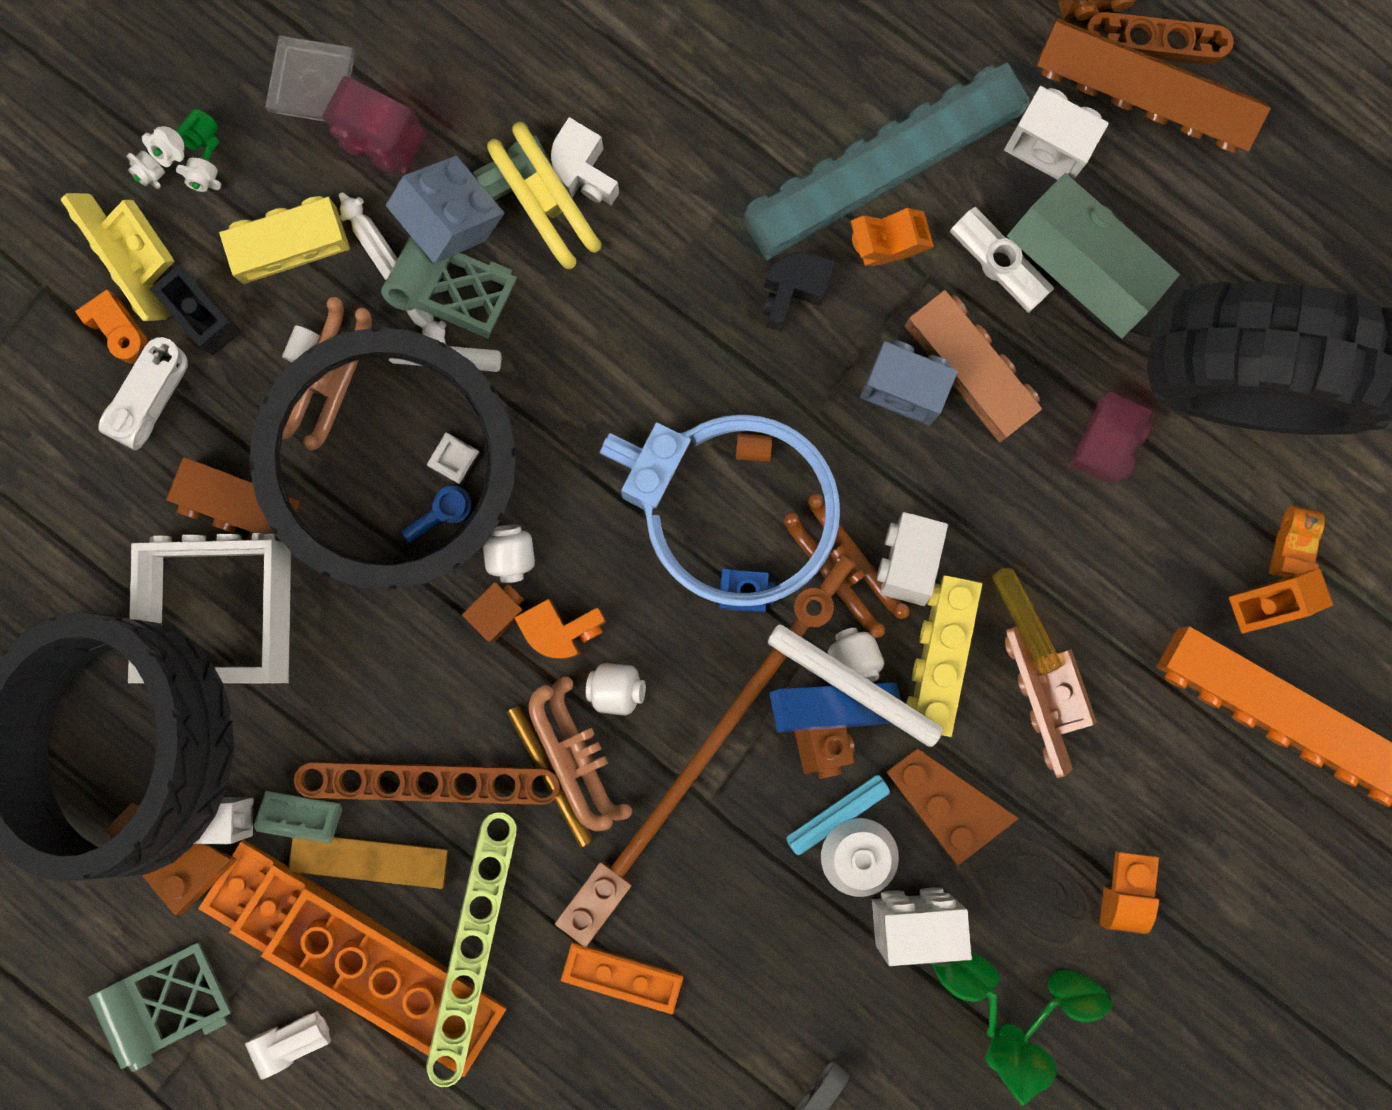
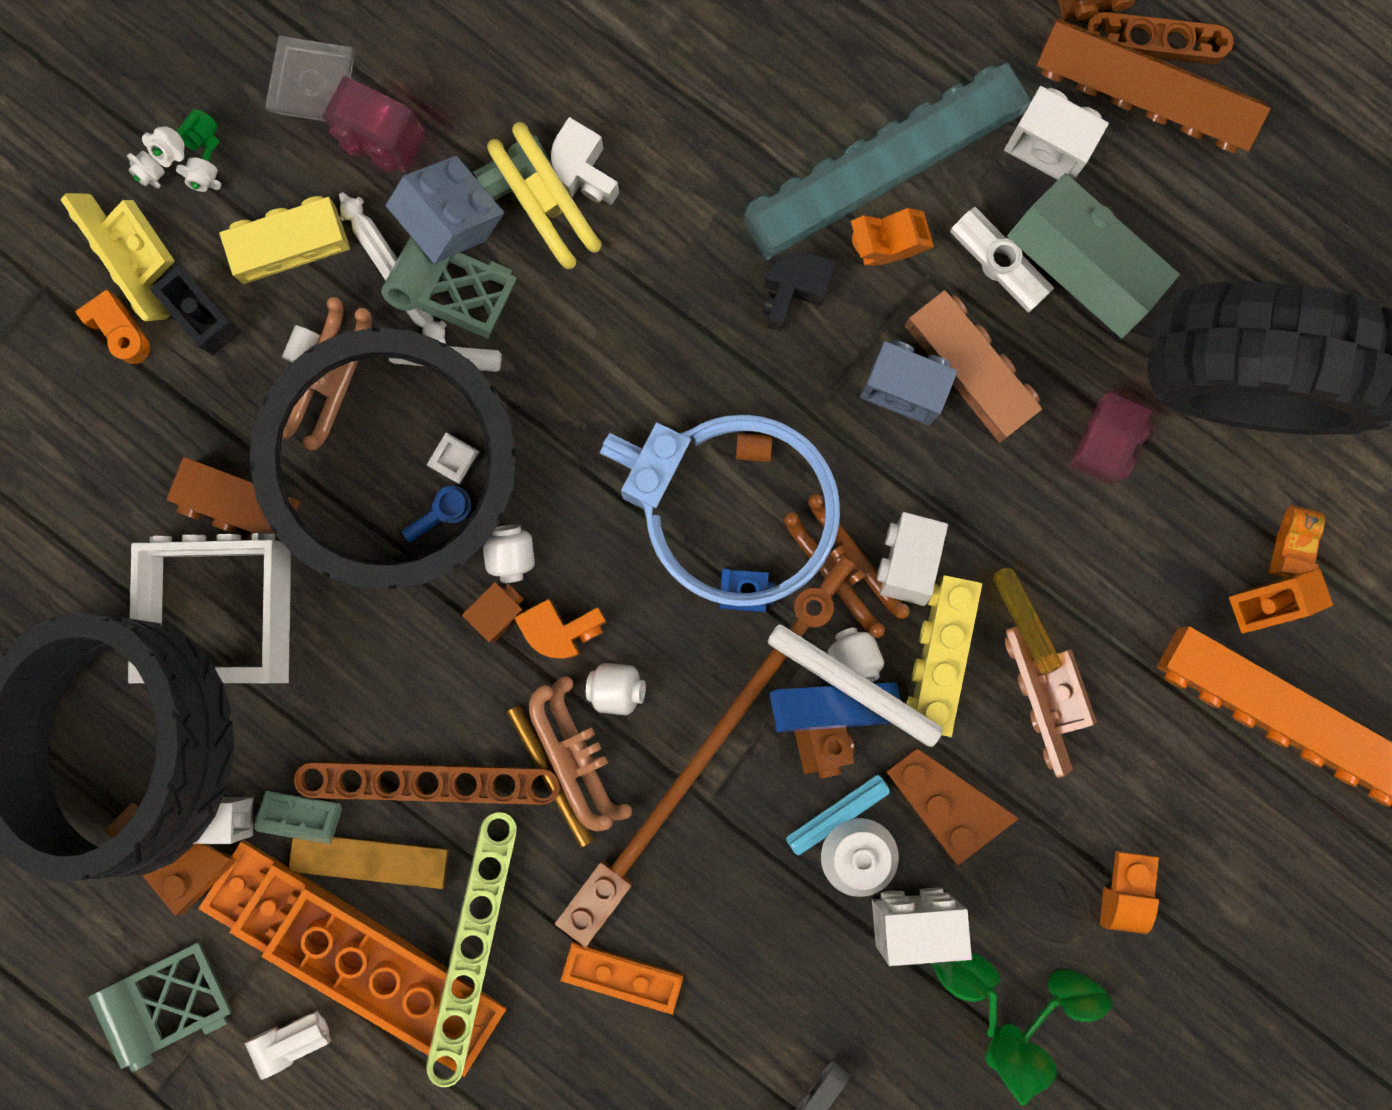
white piece [99,337,188,450] -> none

